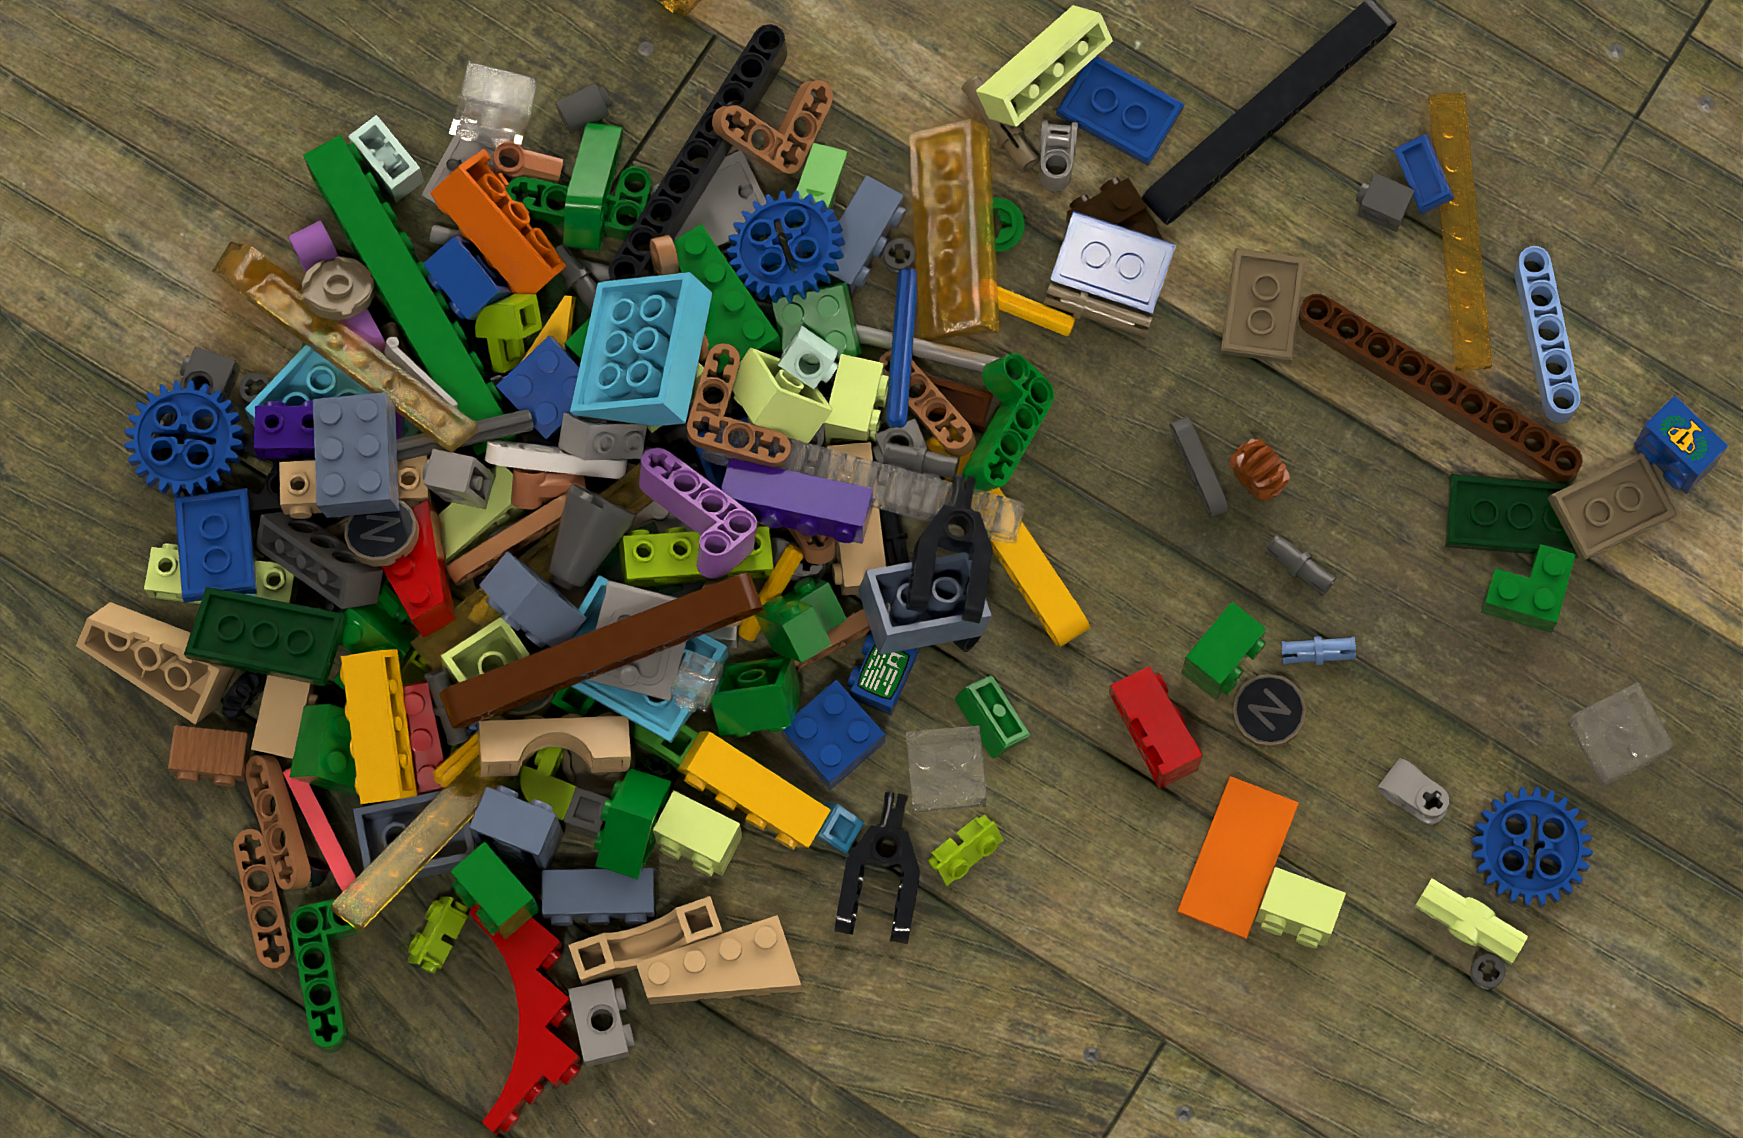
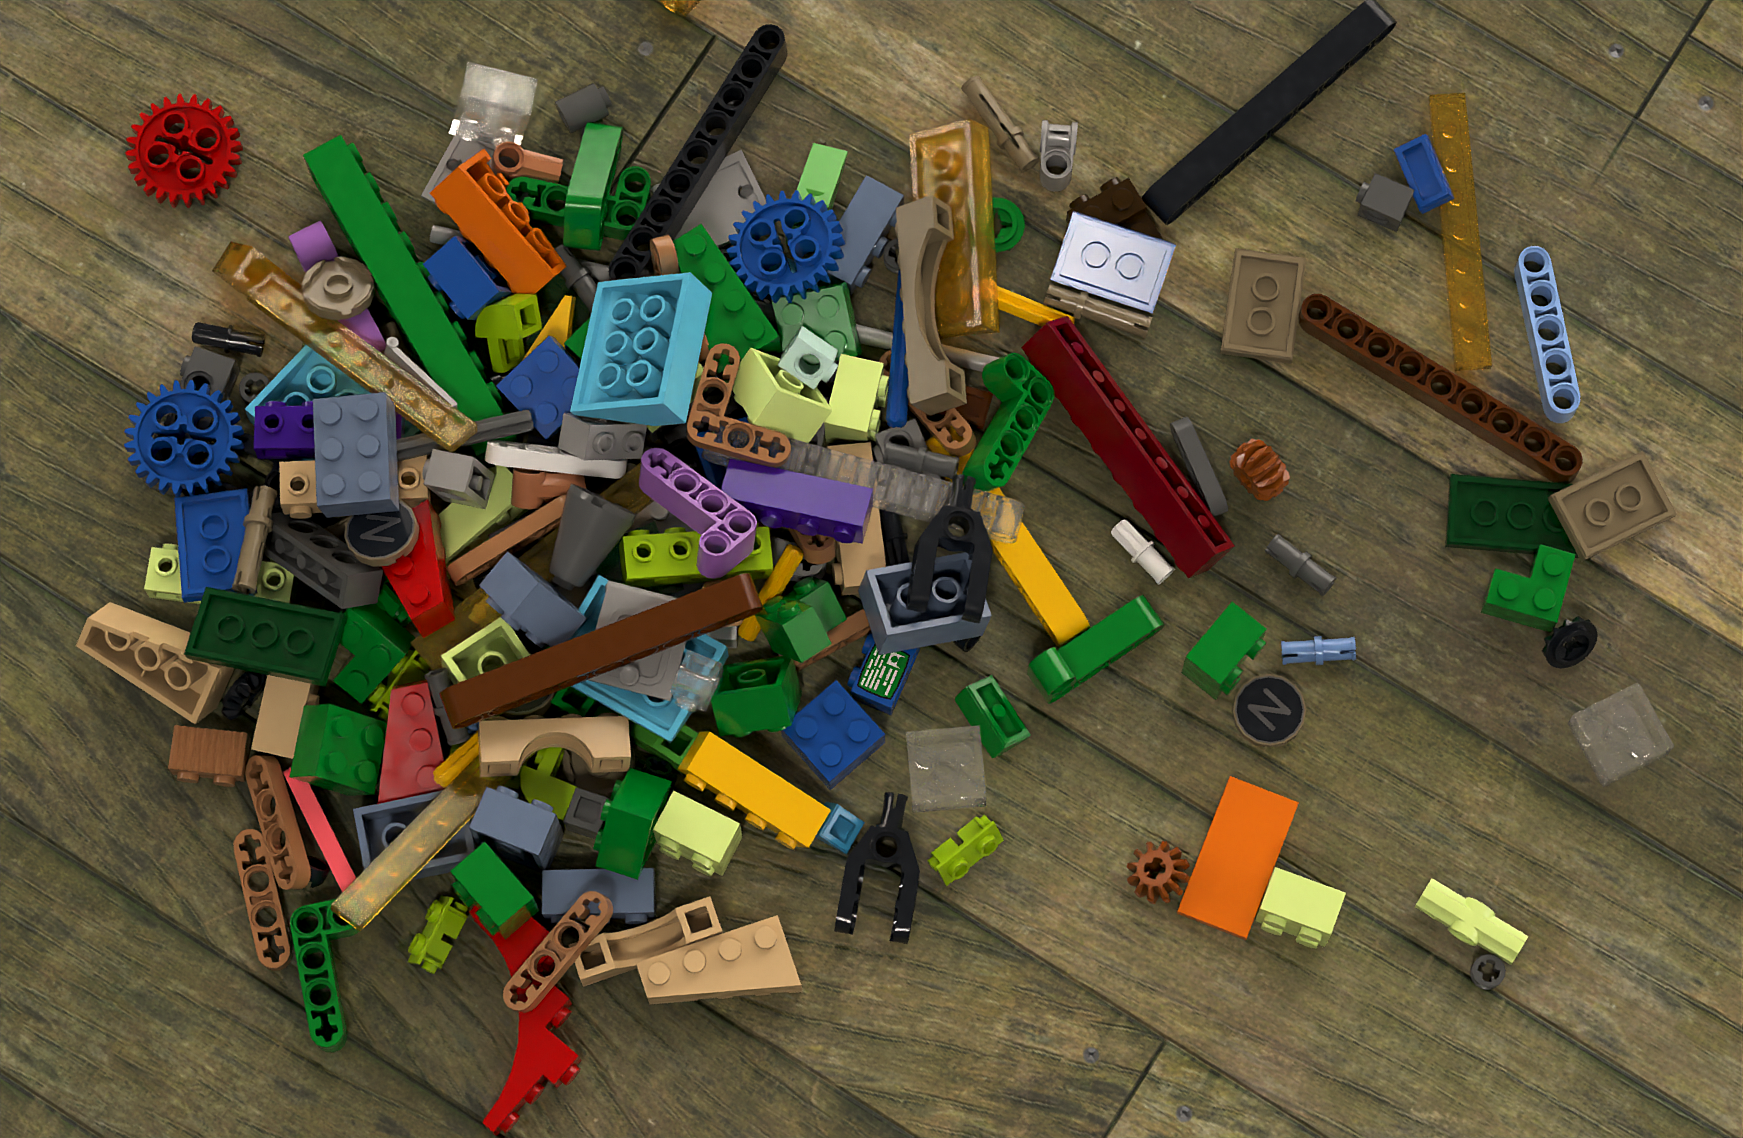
yellow brick [340,649,417,804] -> none
light aqua brick [348,115,424,203] -> none
light grey brick [568,979,635,1067] -> none
medium nougat beam [712,80,833,174] -> none
yellowish green brick [976,5,1113,127] -> none
blue tile [1056,56,1184,166] -> none
red wedge [1109,666,1202,789] -> none
light grey piece [1377,758,1449,825] -> none
blue gear [1471,787,1593,908] -> none
blue brick [1634,396,1728,494] -> none
none -> red gear [125,94,243,208]
none -> black axle [192,322,265,357]
none -> dark tan pin [232,486,277,595]
none -> medium nougat beam [503,891,613,1013]
none -> dark tan arch [895,195,967,416]
none -> dark red brick [1021,316,1235,579]
none -> green beam [1027,595,1165,704]
none -> white axle [1111,519,1175,585]
none -> dark orange gear [1127,841,1190,904]
none -> black gear [1542,616,1598,669]

